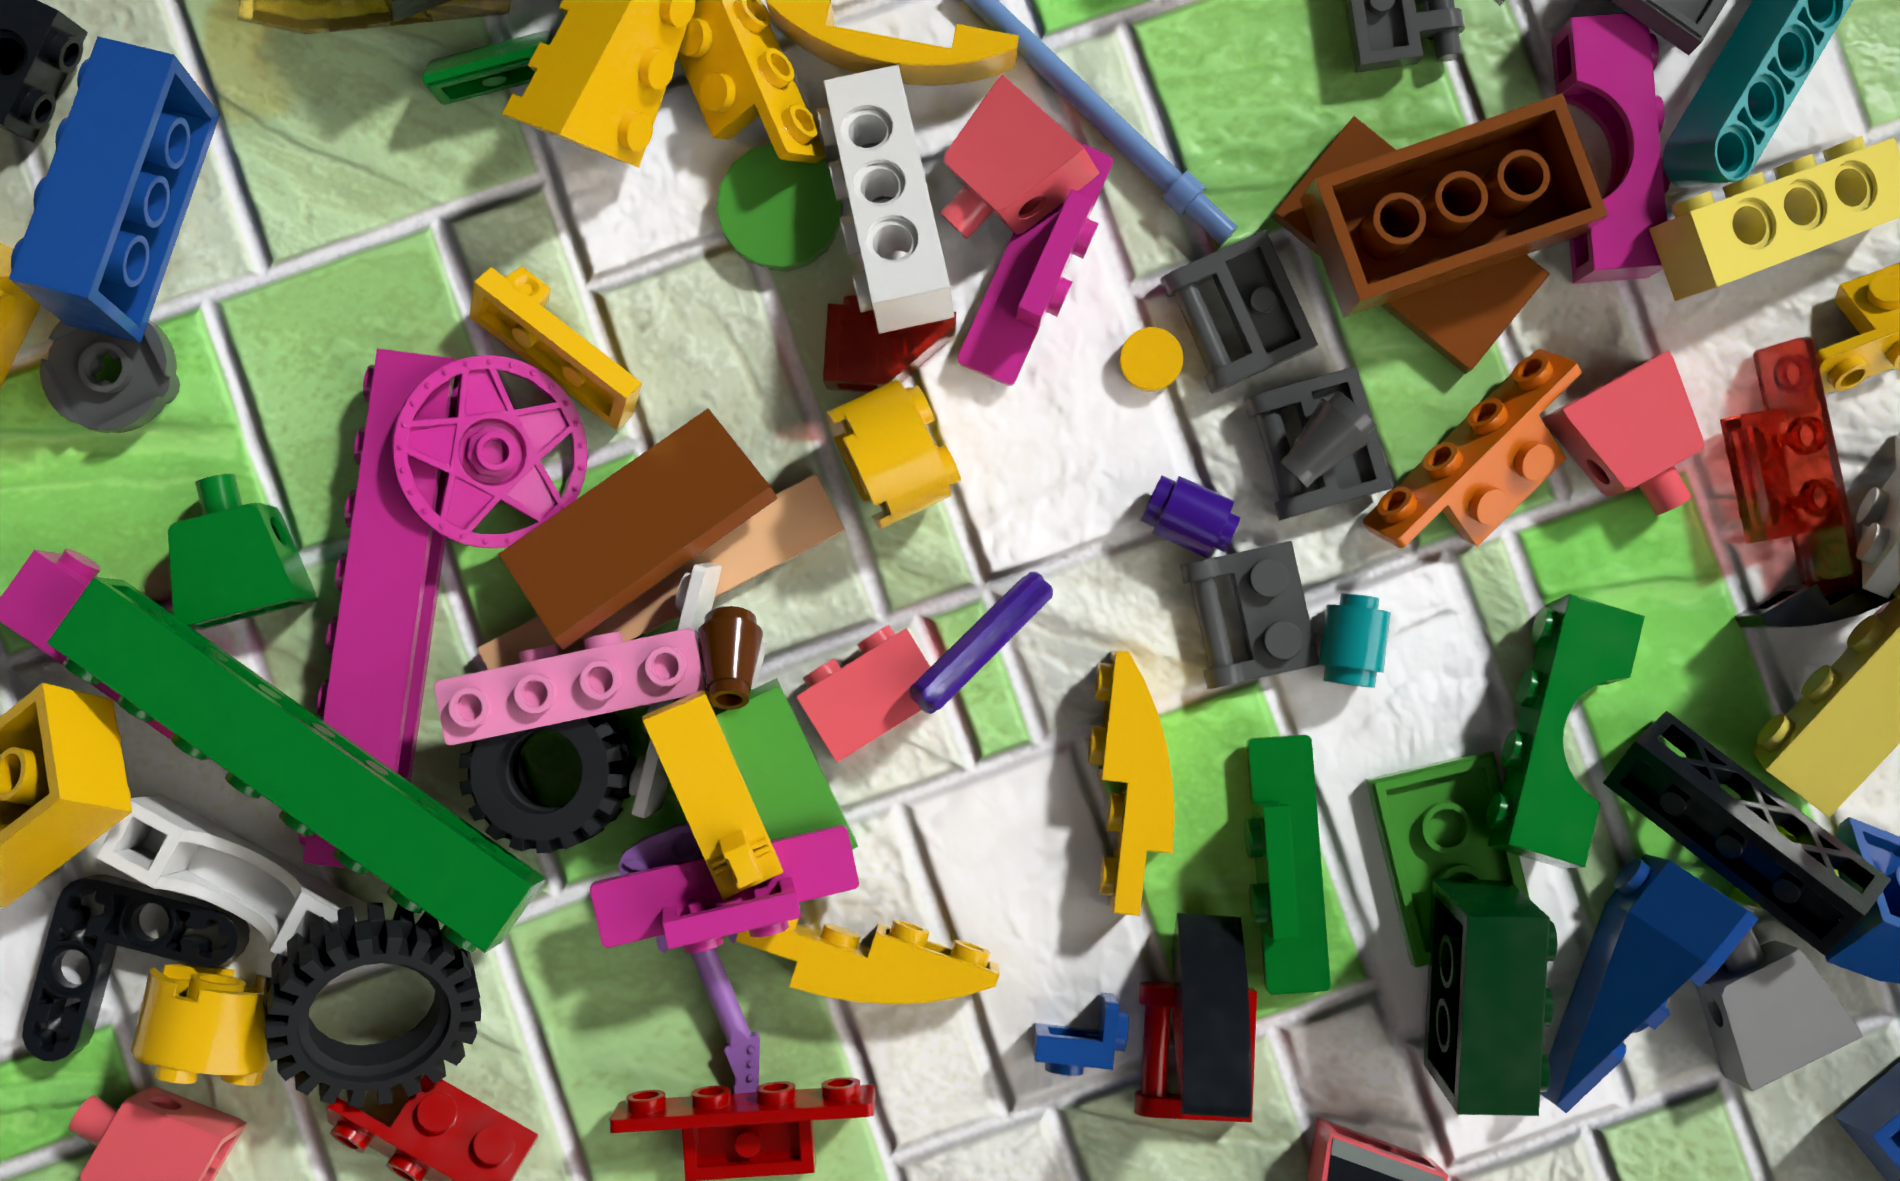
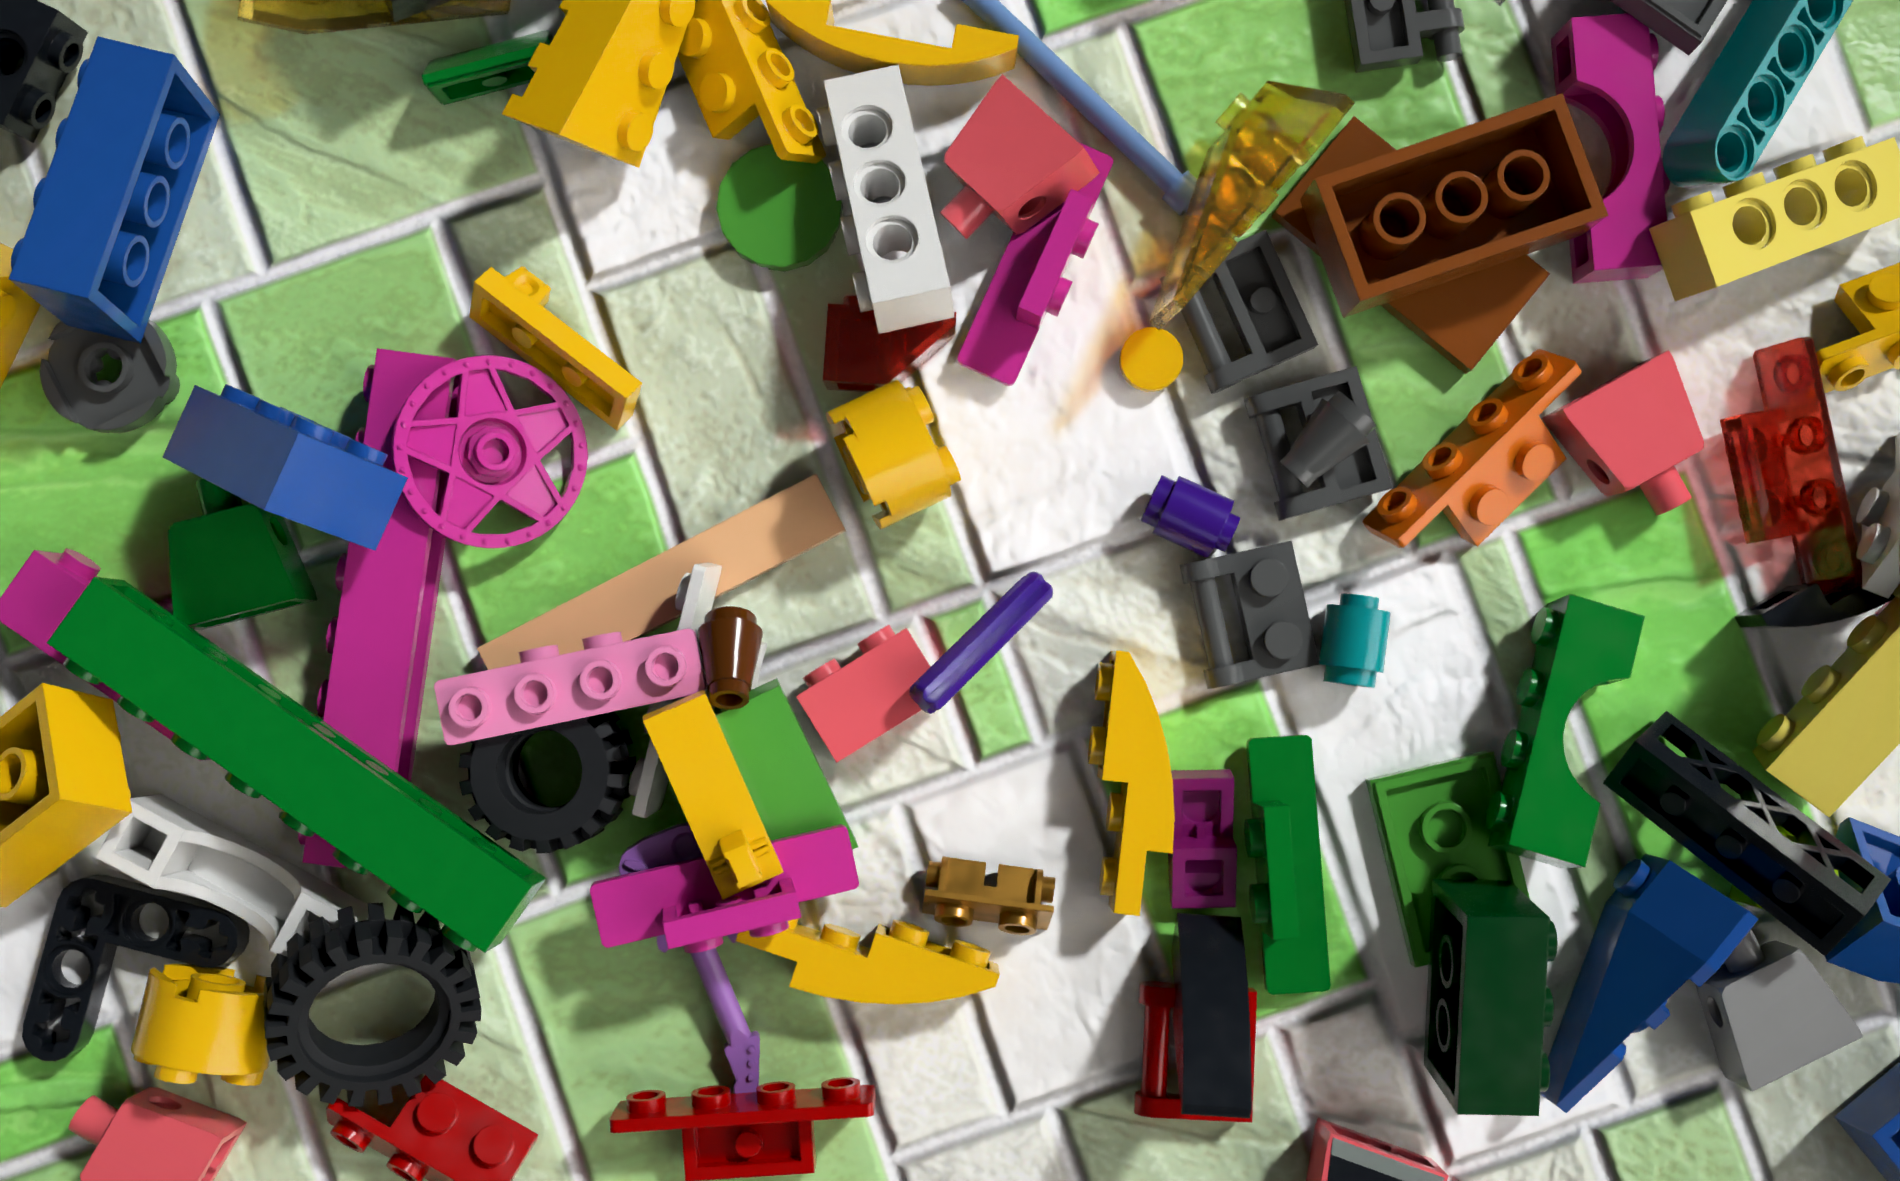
dark orange tile [498,408,778,650] -> none
blue bracket [1032,993,1129,1076] -> none
none -> blue brick [163,384,408,551]
none -> pearl gold hinge [922,856,1055,935]
none -> clear yellow wedge [1149,80,1355,330]
none -> magenta slope [1168,769,1237,909]

